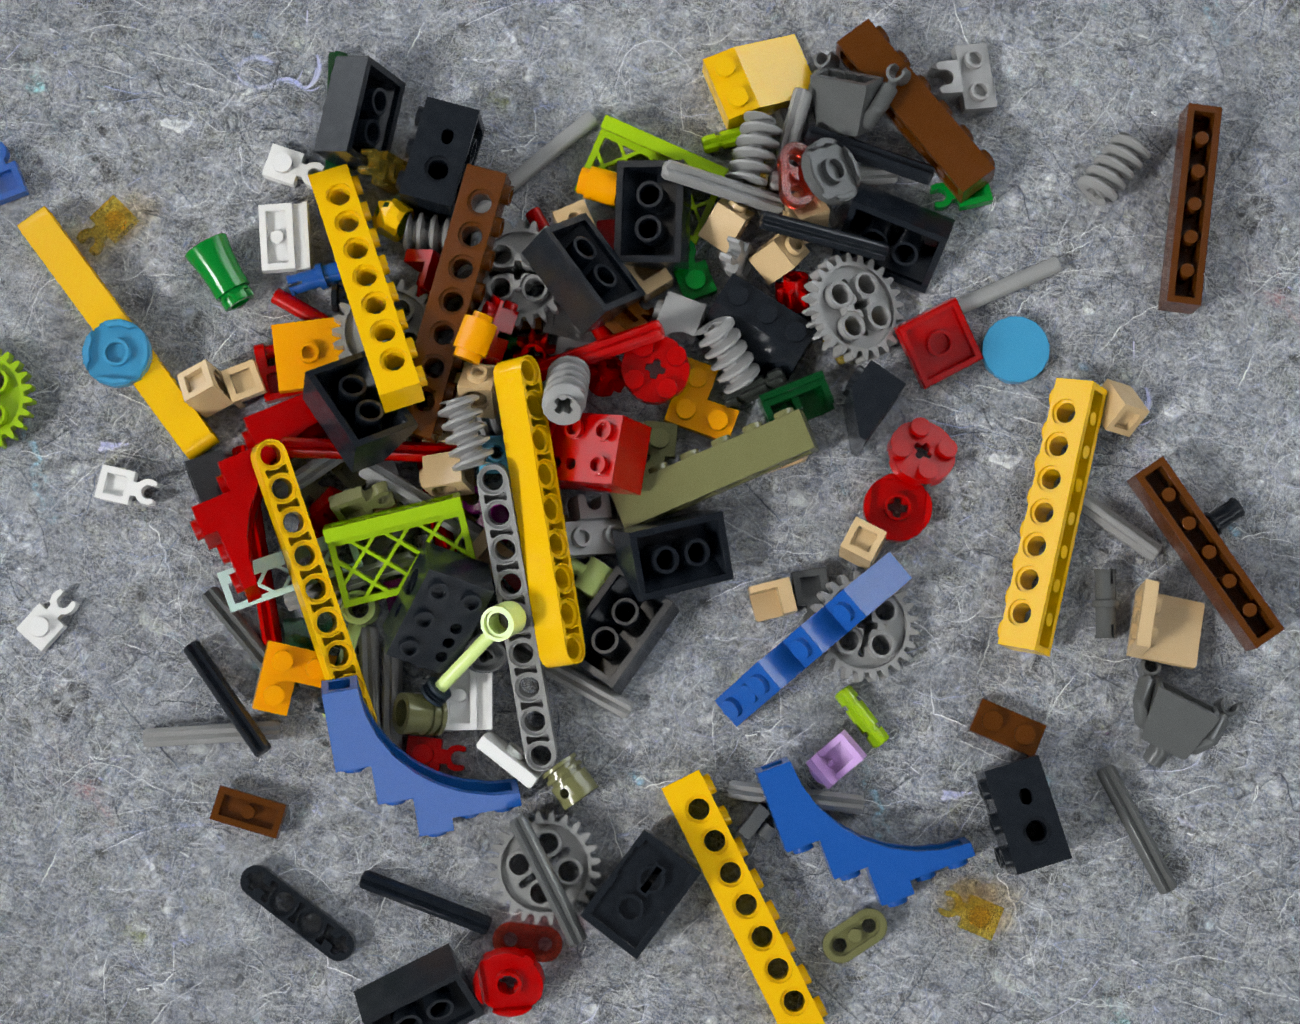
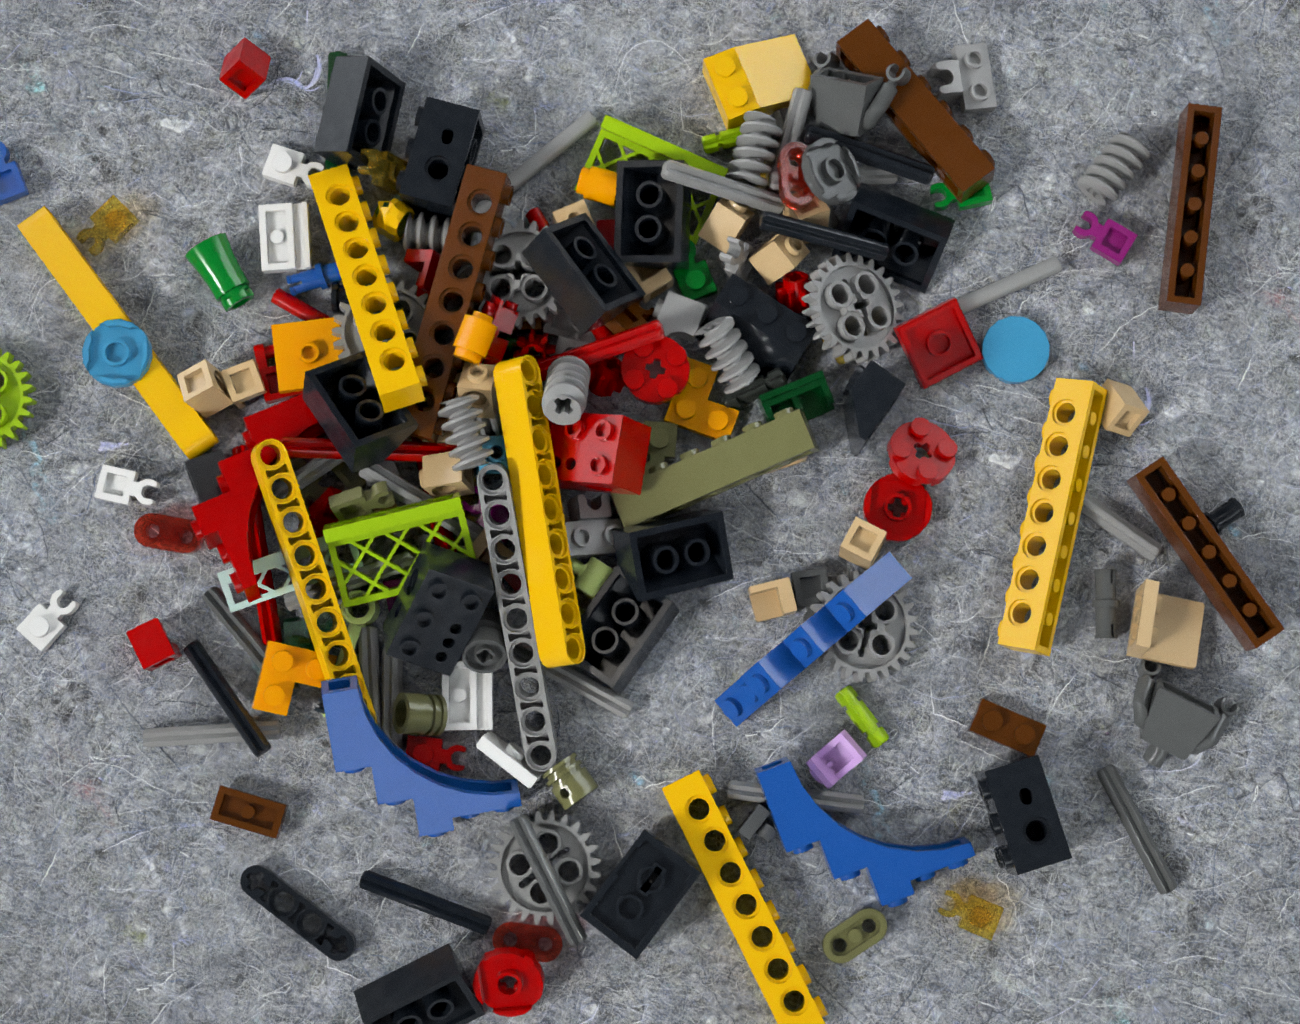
yellowish green piece [421,601,527,707] -> none
none -> red panel [126,618,182,671]
none -> clear red plate [134,513,204,555]
none -> red panel [219,37,271,100]
none -> magenta plate [1072,211,1138,266]

